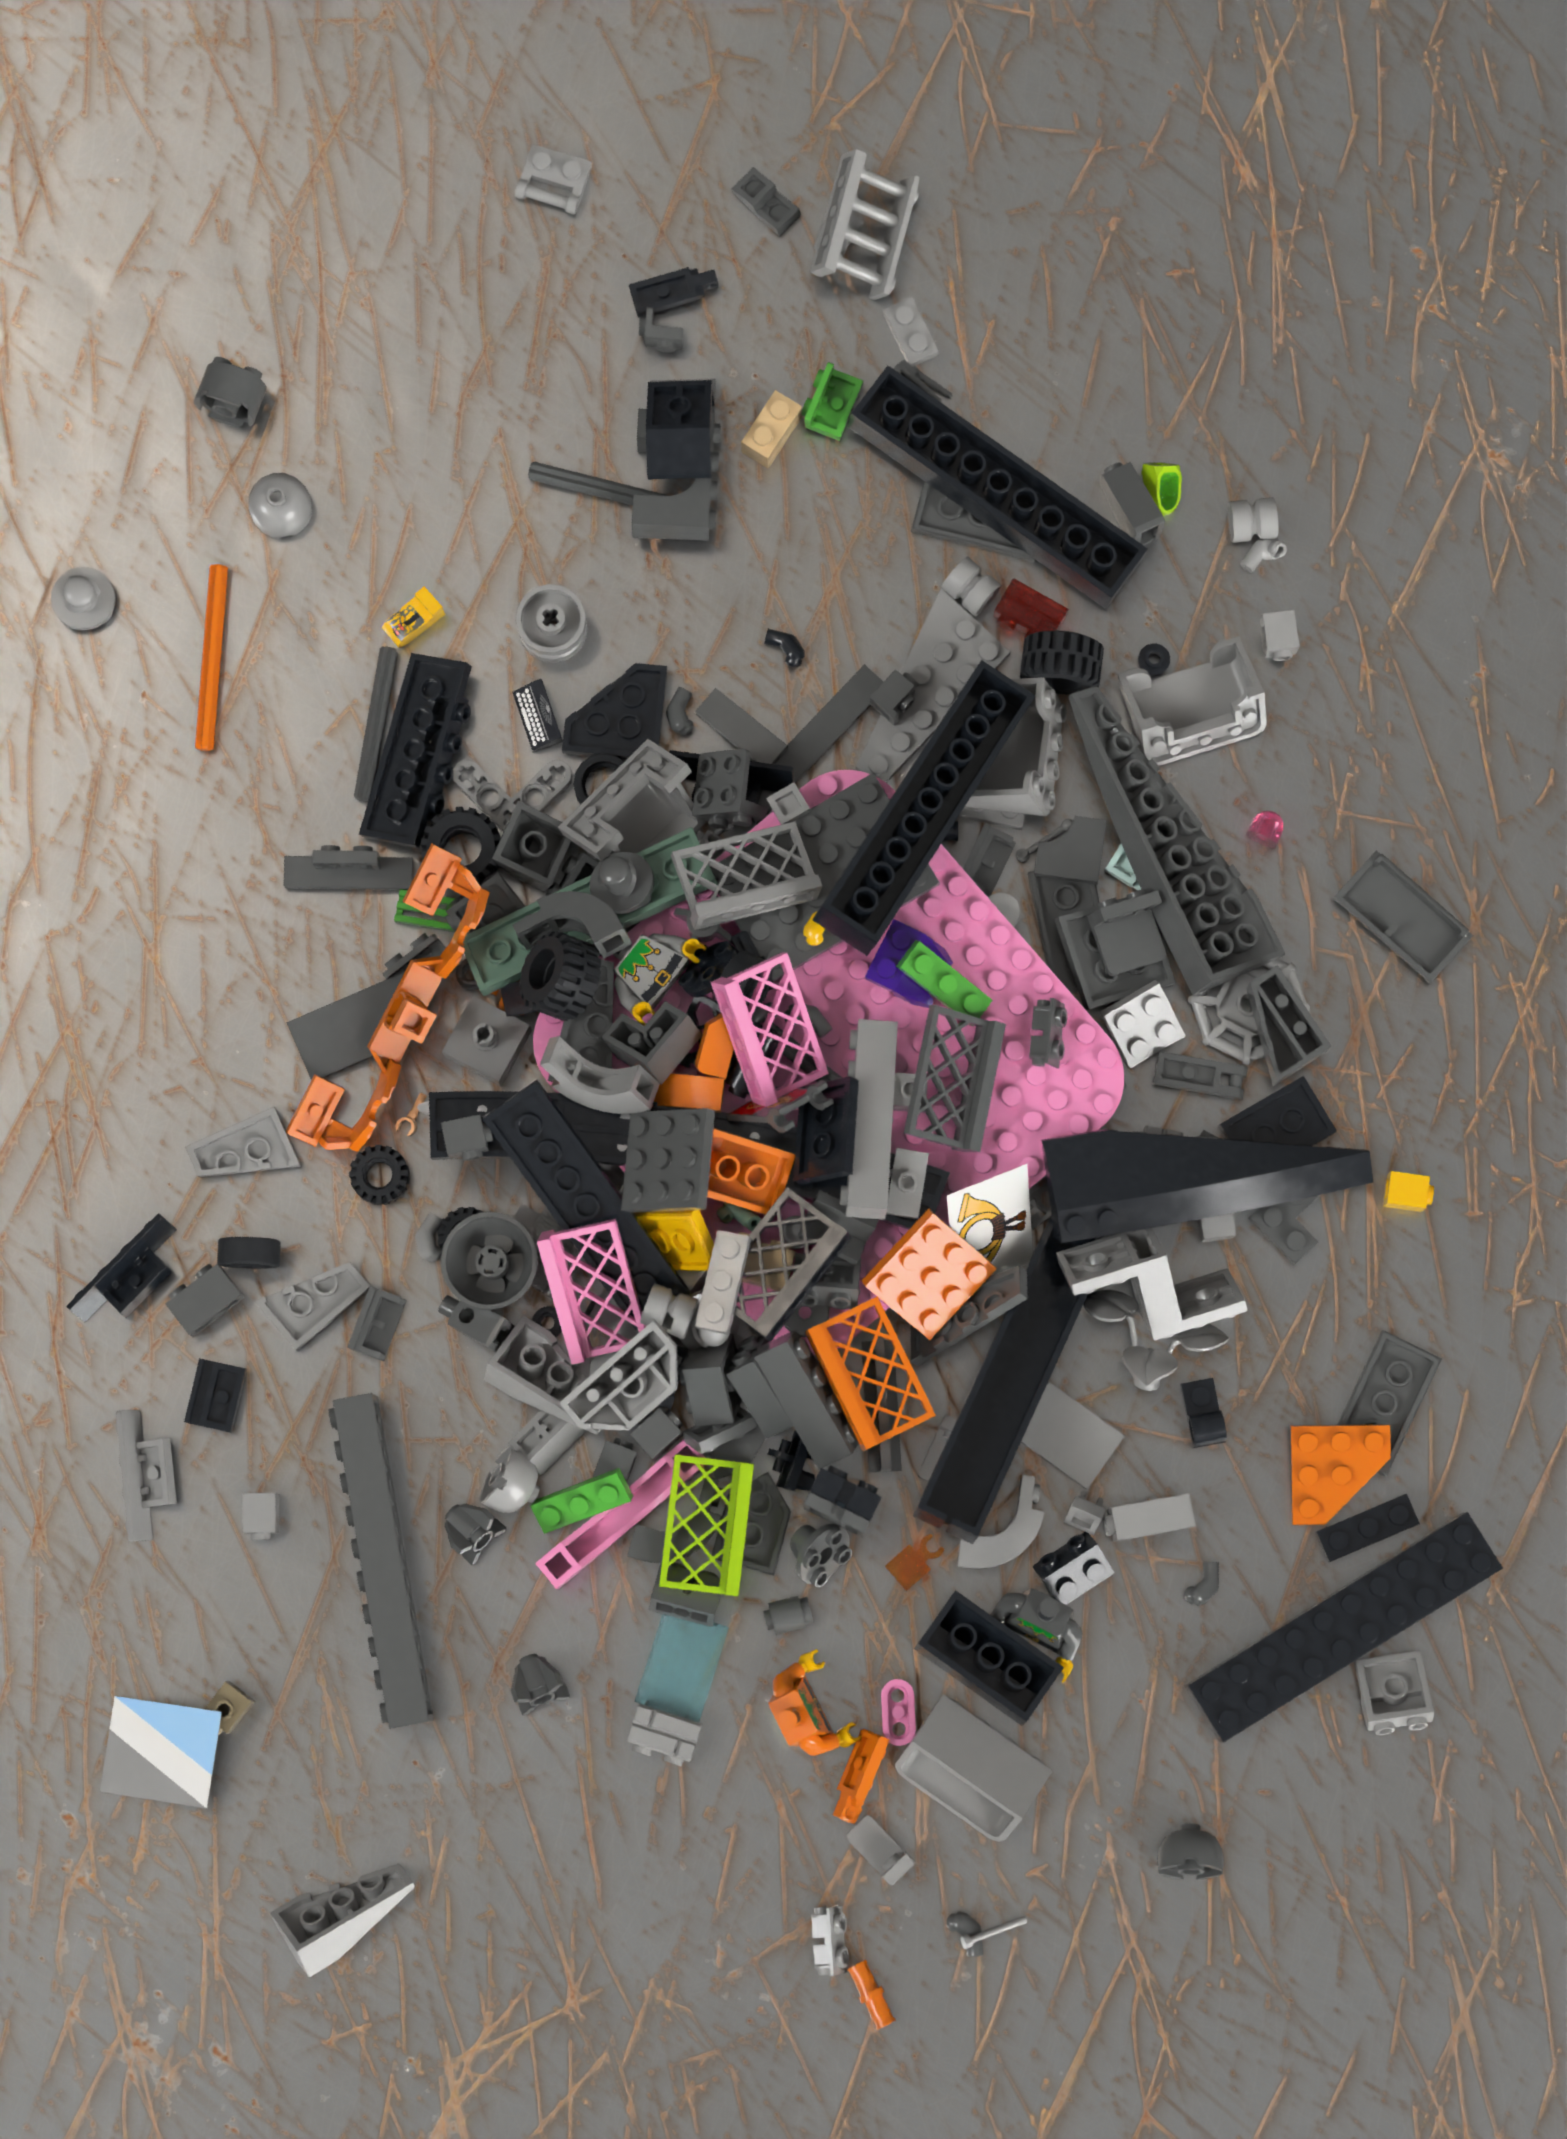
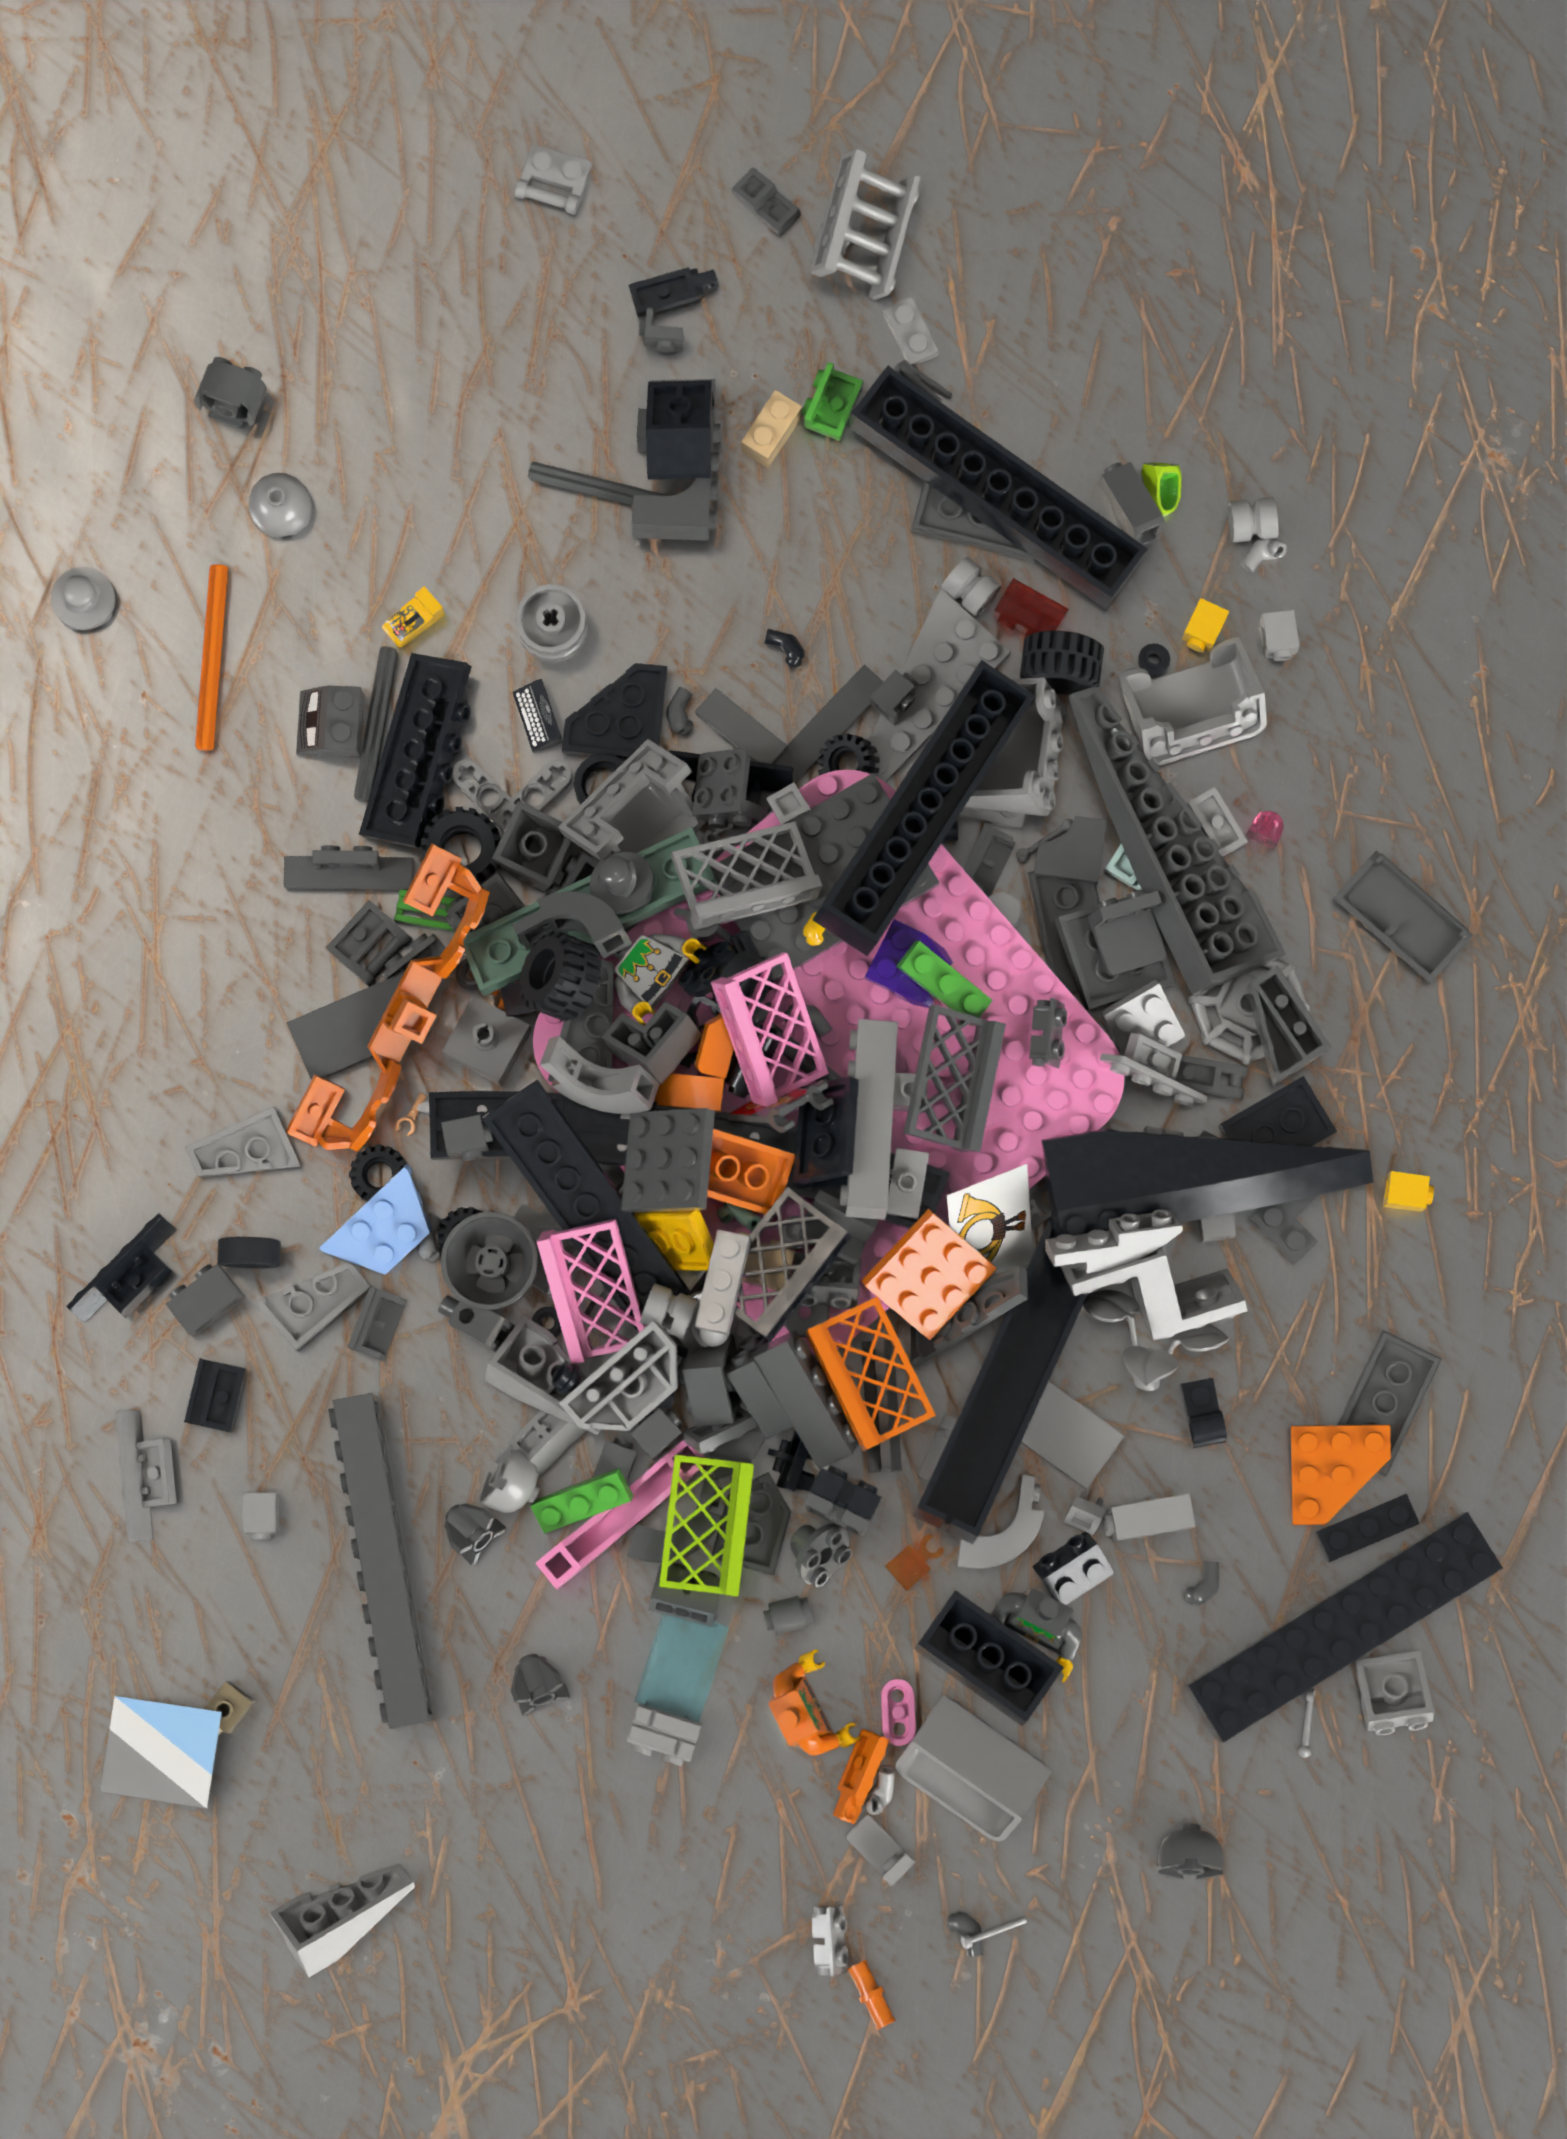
none -> dark grey slope [296,685,364,758]
none -> light blue wing [319,1164,432,1275]
none -> dark grey plate [326,900,412,987]
none -> black plate [552,1363,581,1395]
none -> black tyre [817,734,880,775]
none -> light grey arm [864,1765,895,1815]
none -> light grey slope [1045,1209,1183,1274]
none -> light grey bracket [1100,1033,1207,1106]
none -> yellow brick [1182,598,1229,652]
none -> light grey plate [1187,787,1248,857]
none -> light grey hinge [1298,1689,1315,1758]

